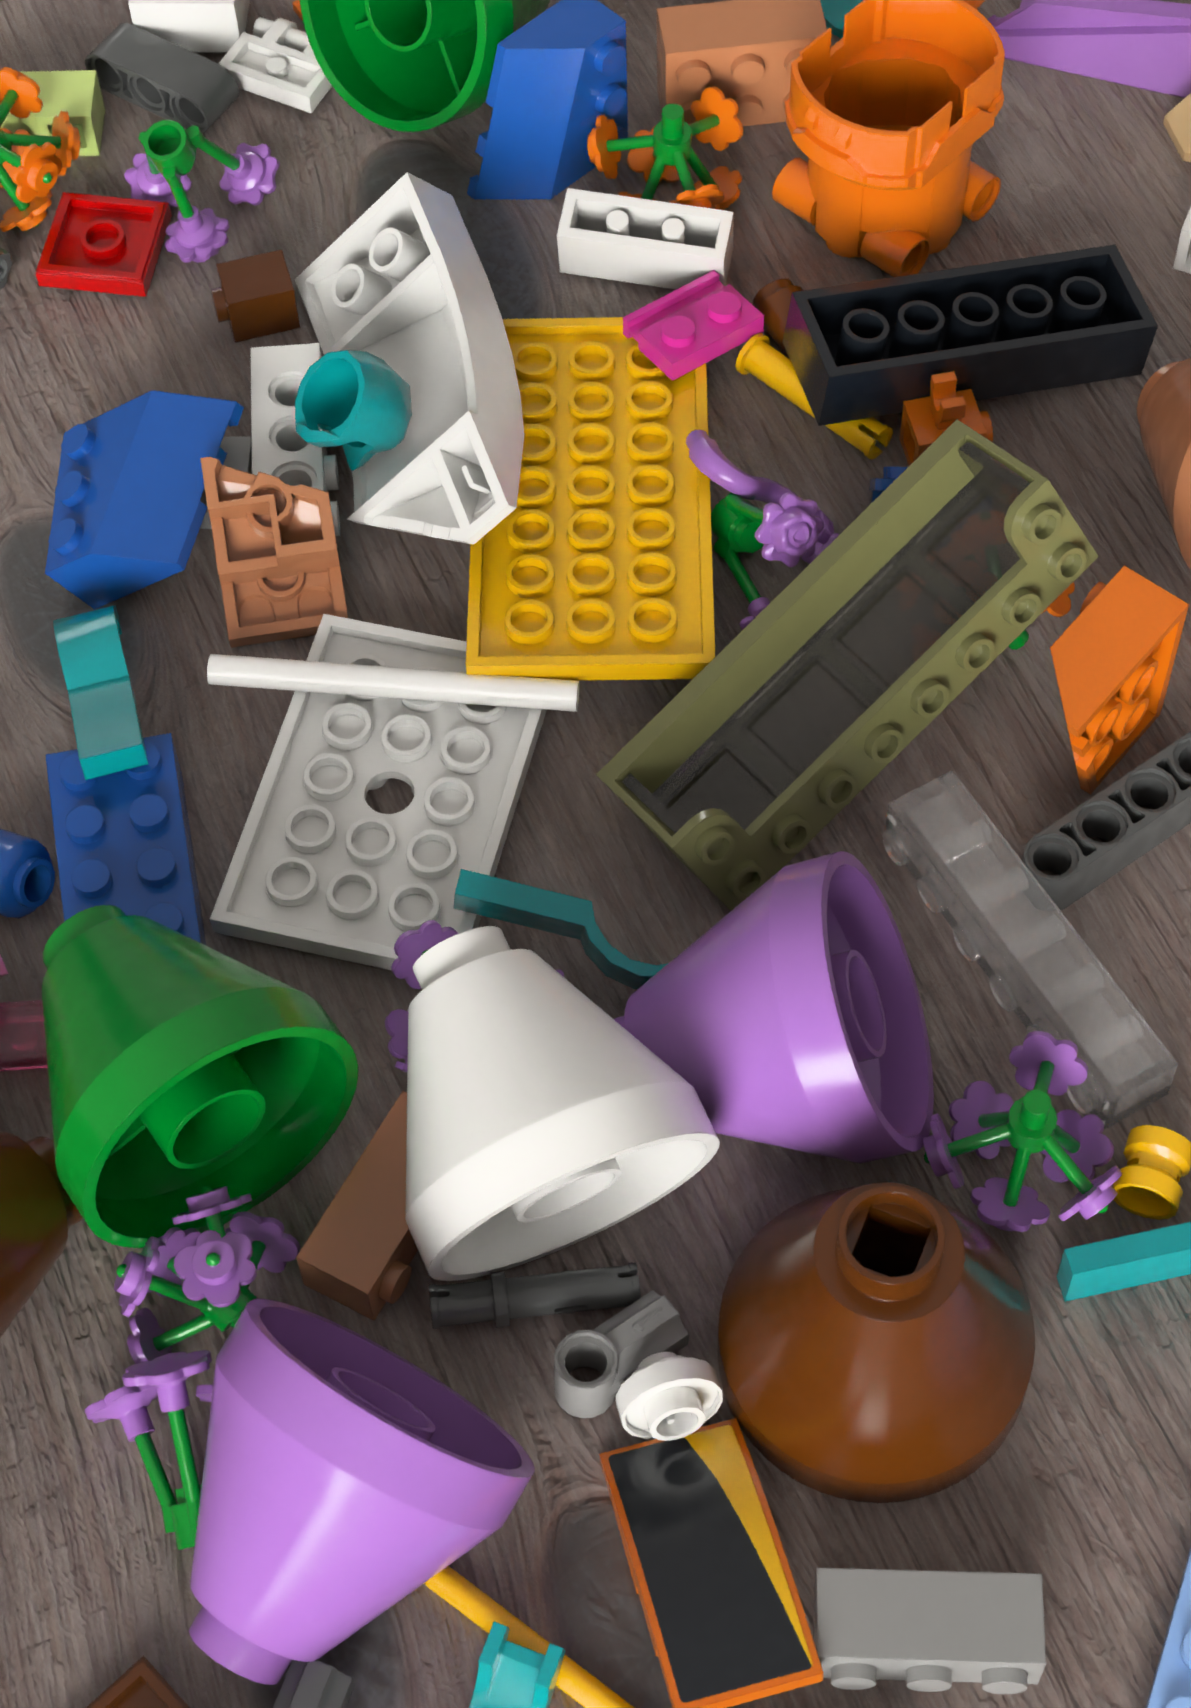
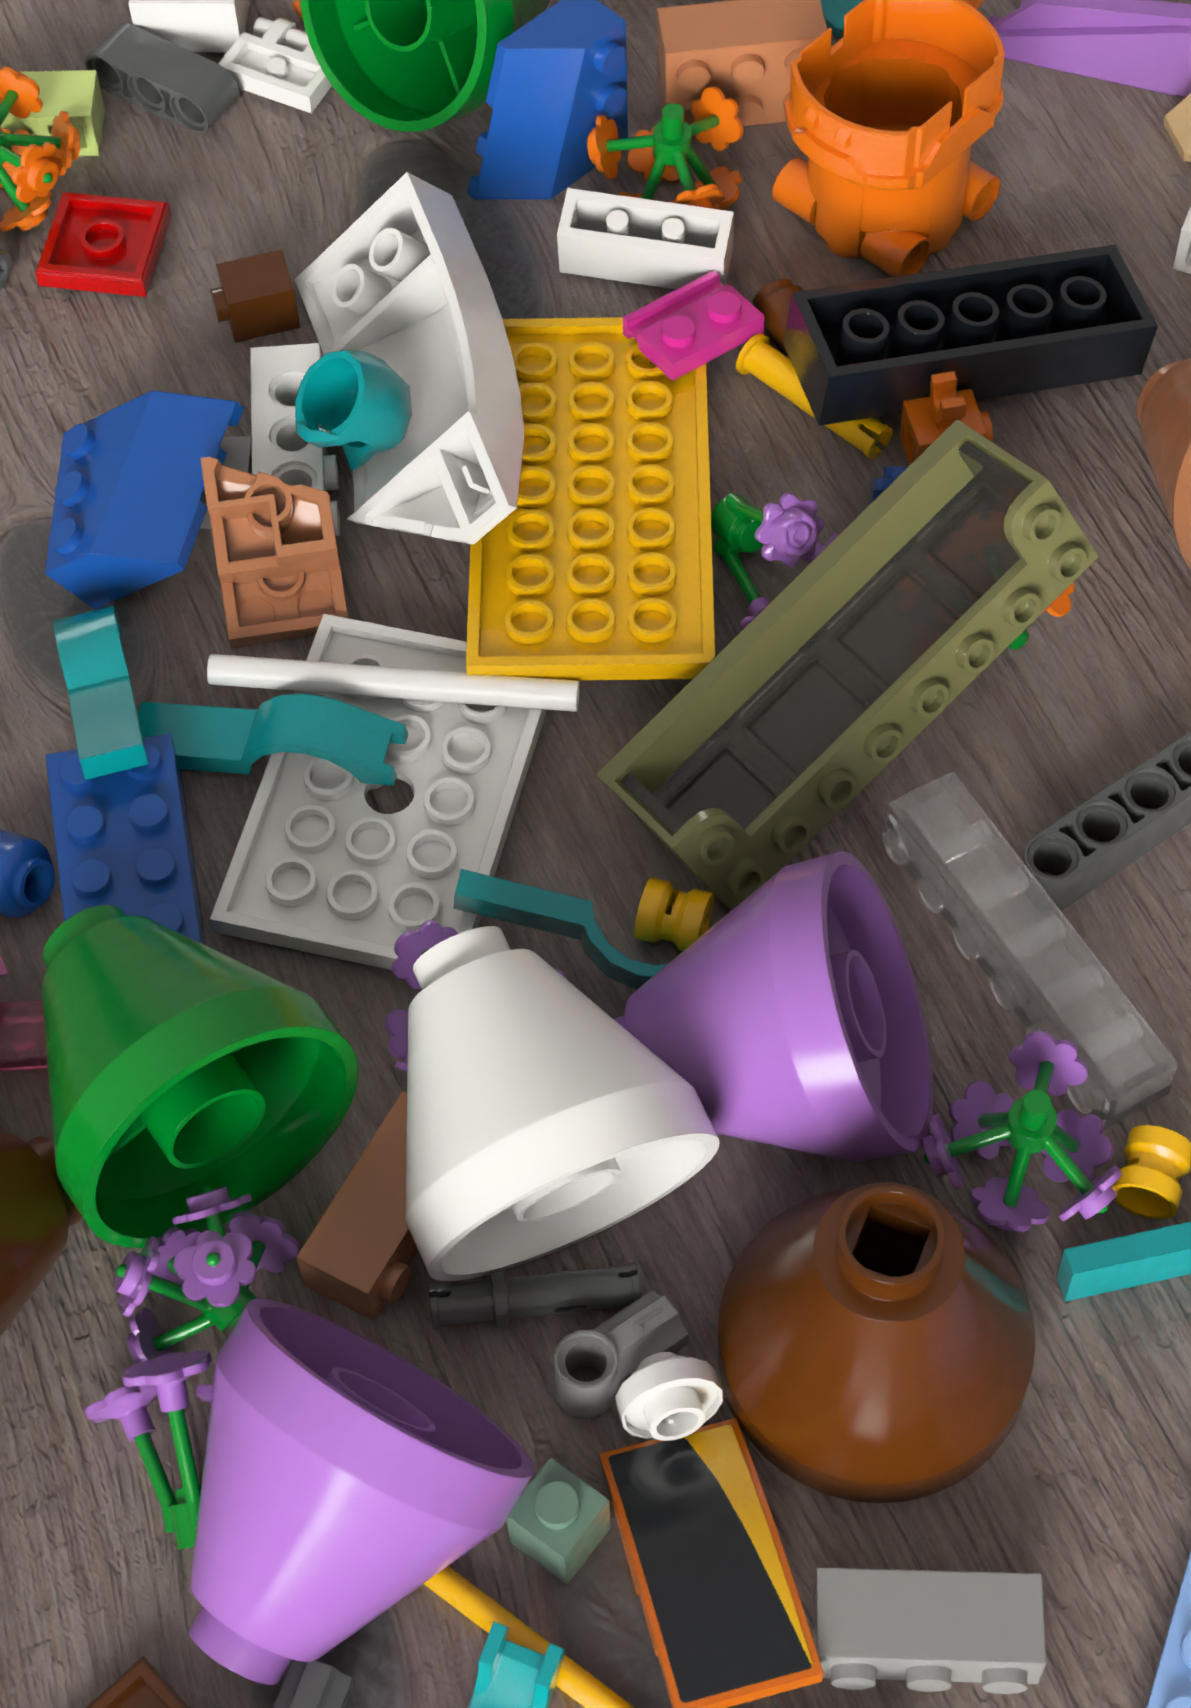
medium lavender plant [124,120,280,263] -> none
medium lavender animal [686,430,834,544] -> none
orange wedge [1050,565,1189,795] -> none
none -> teal piece [138,693,409,786]
none -> sand green brick [506,1458,611,1585]
none -> yellow wheel [634,877,714,951]

